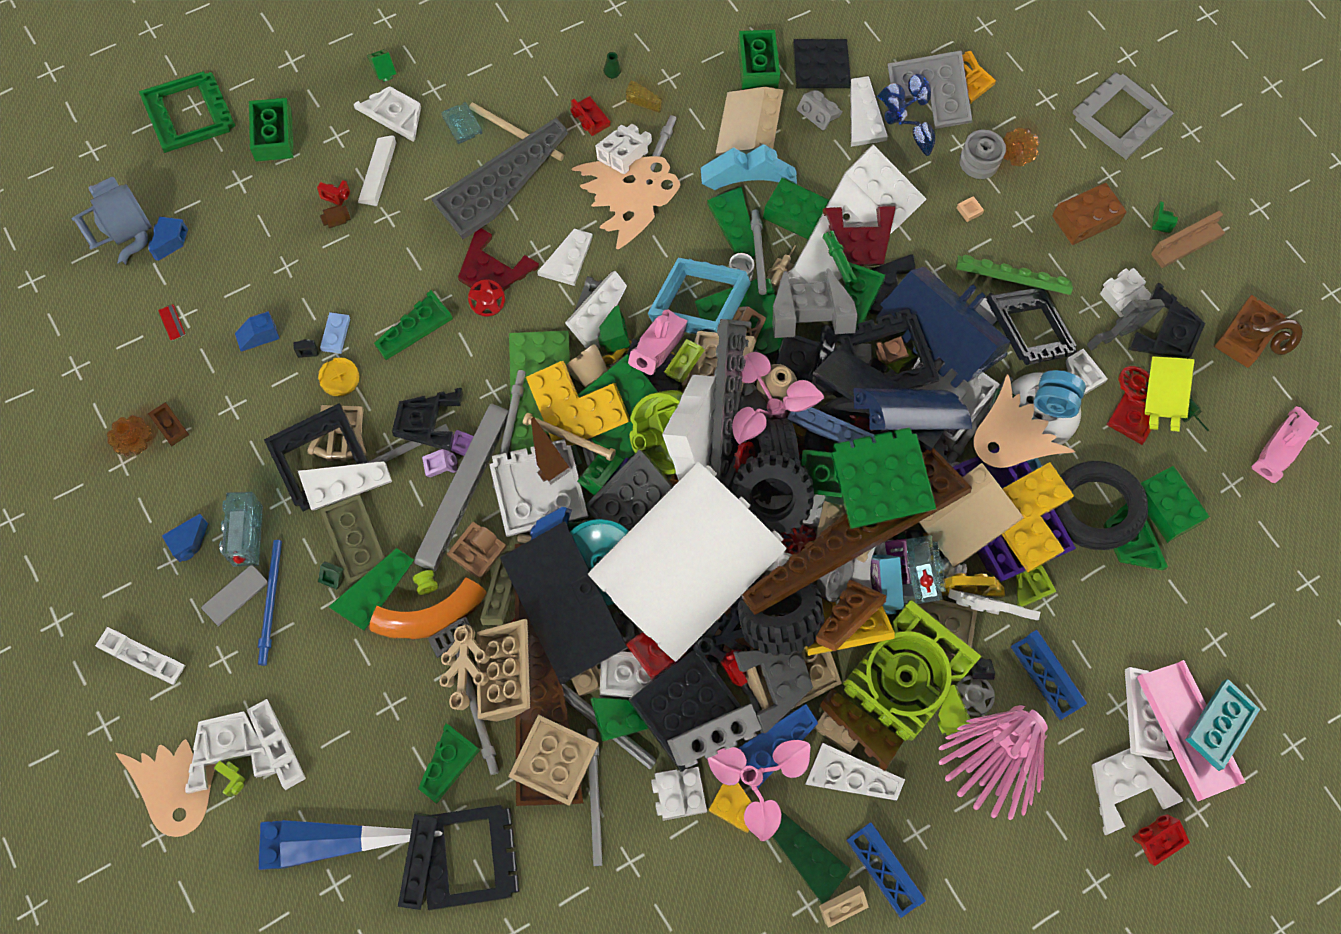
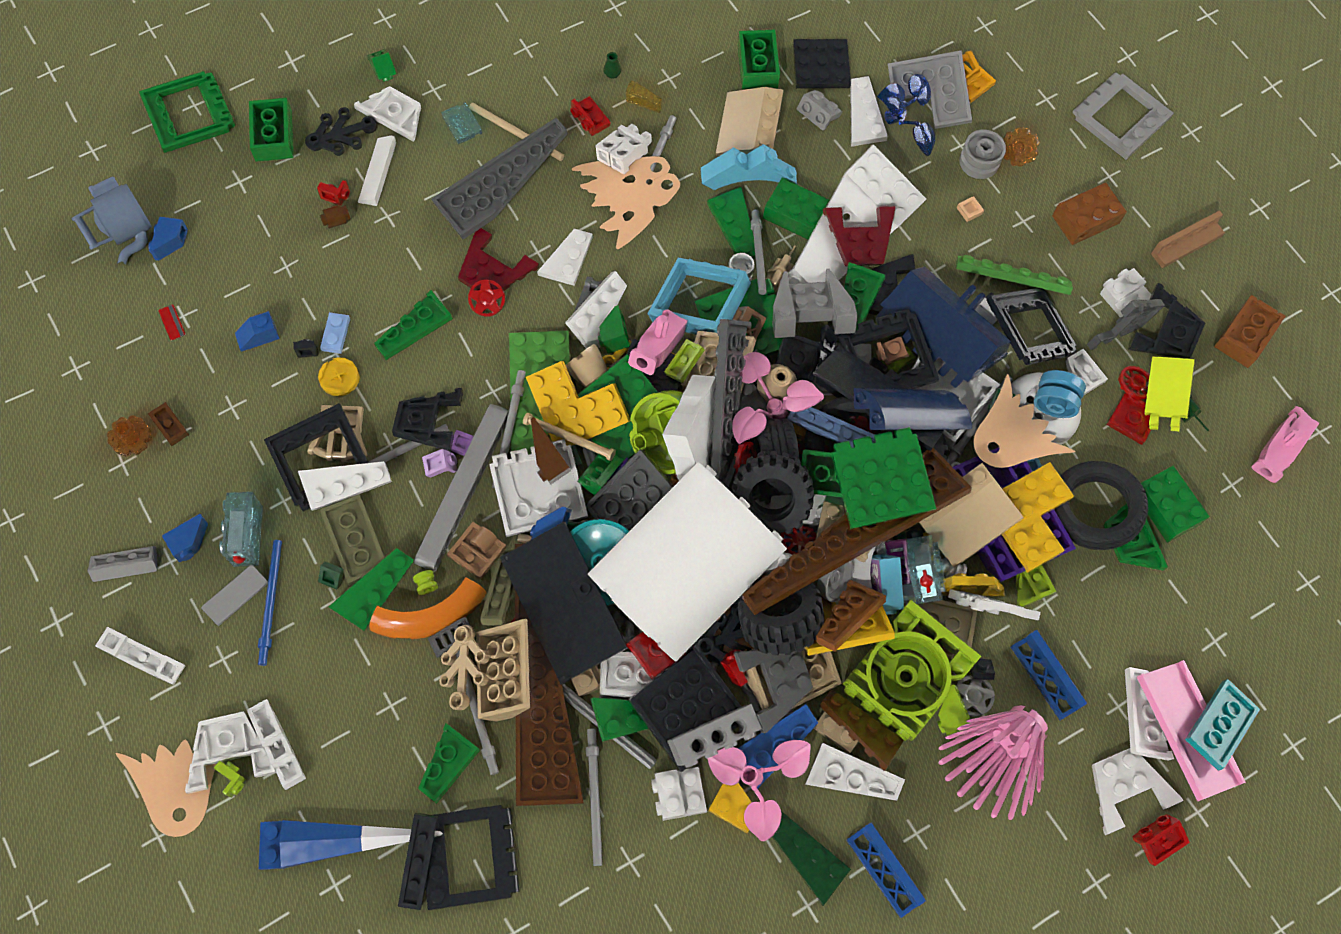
tan plate [508,715,599,806] -> none
tan plate [819,885,869,928] -> none
green pin [822,231,858,287] -> none
green panel [1152,201,1178,233] -> none
reddish brown plant [1238,318,1303,355] -> none
none -> light grey slope [88,546,157,582]
none -> black plant [305,107,377,156]

